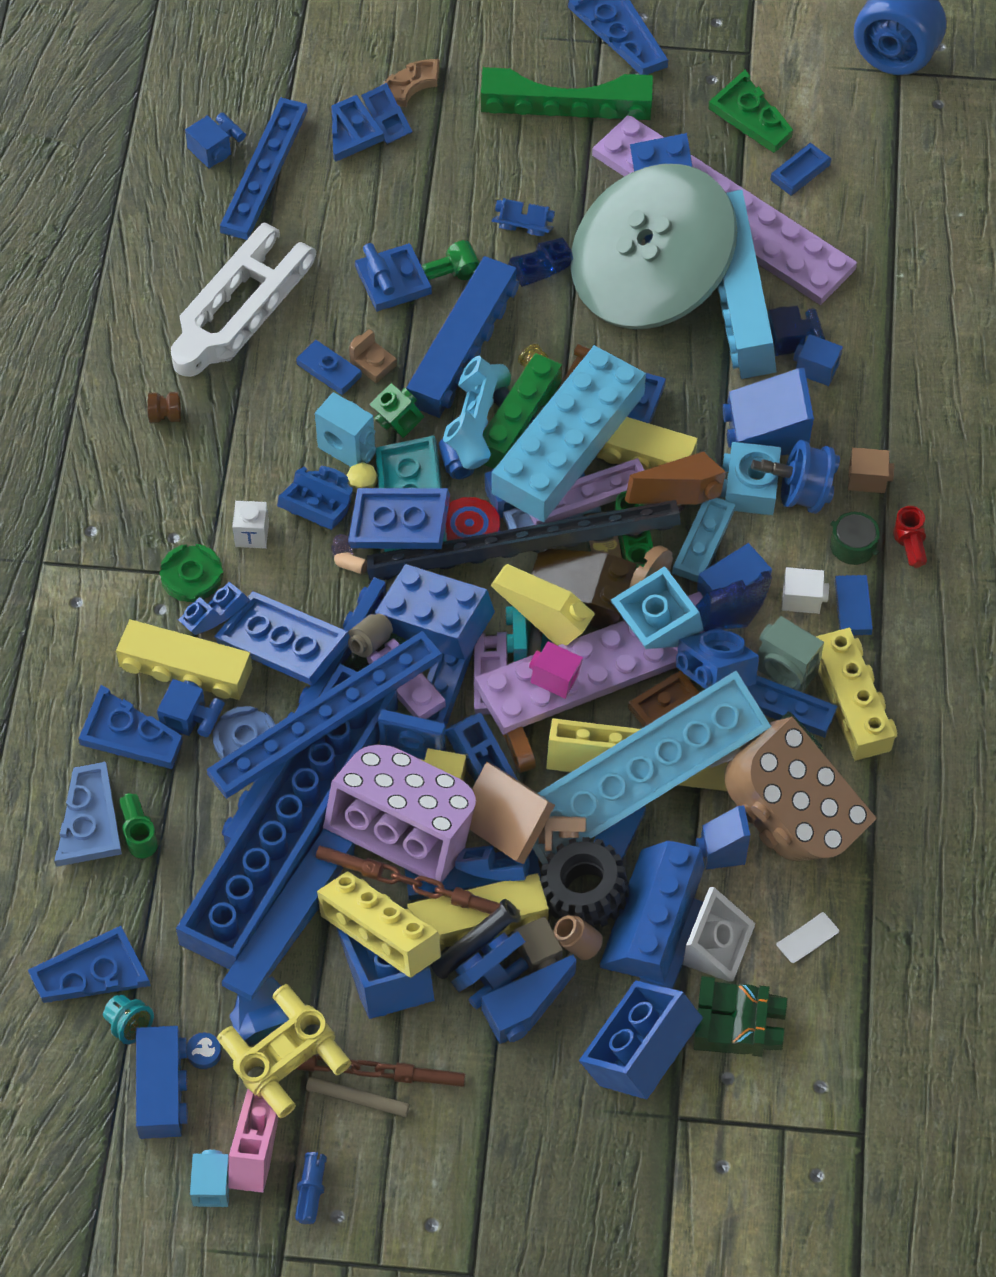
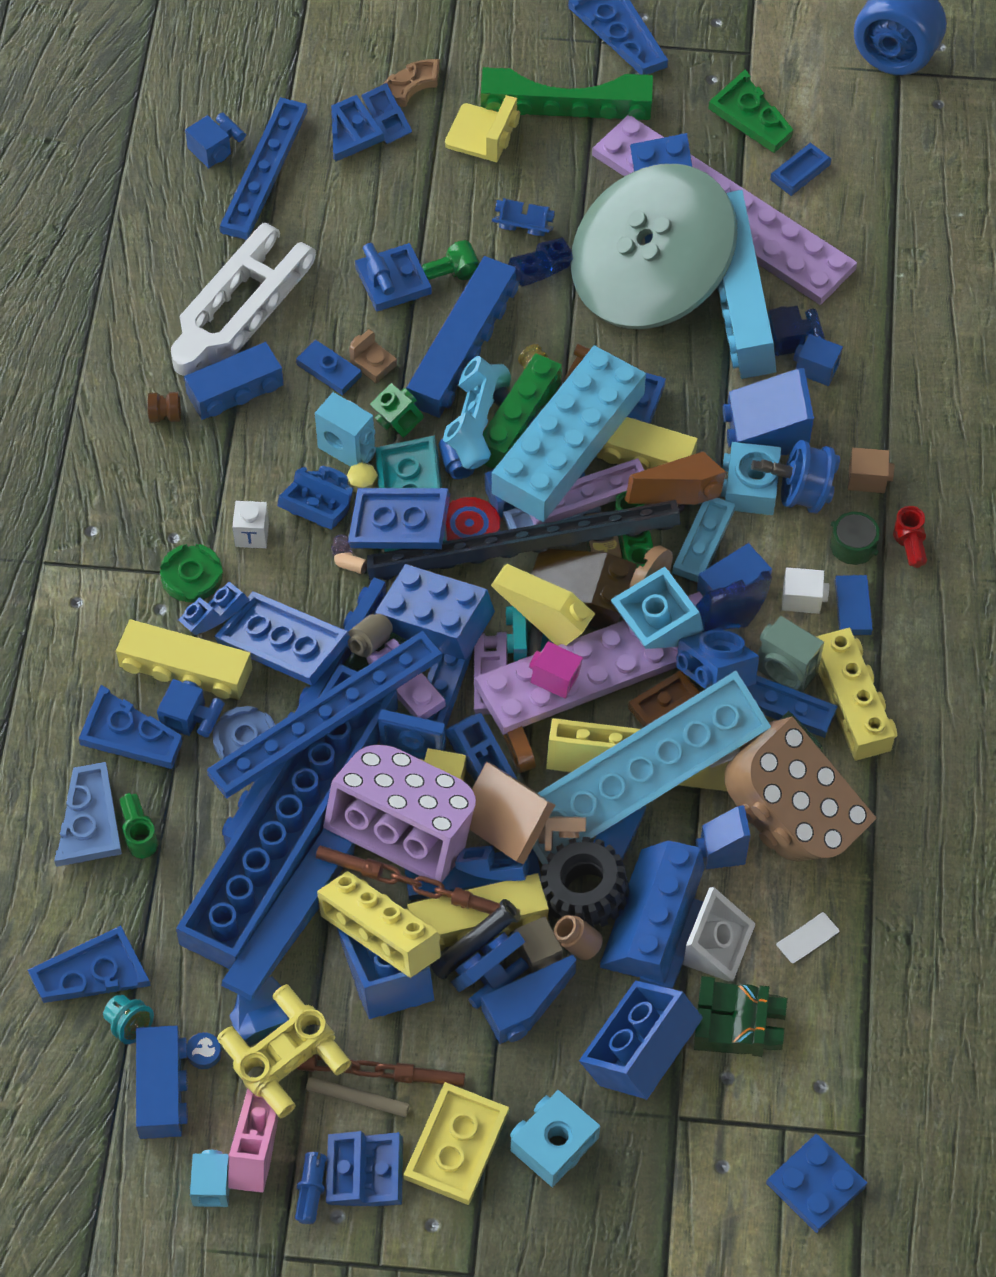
none -> blue brick [184,342,284,420]
none -> blue slope [326,1131,403,1206]
none -> light yellow plate [403,1082,509,1205]
none -> light yellow bracket [445,95,520,162]
none -> medium azure brick [510,1090,600,1188]
none -> blue plate [766,1133,867,1233]

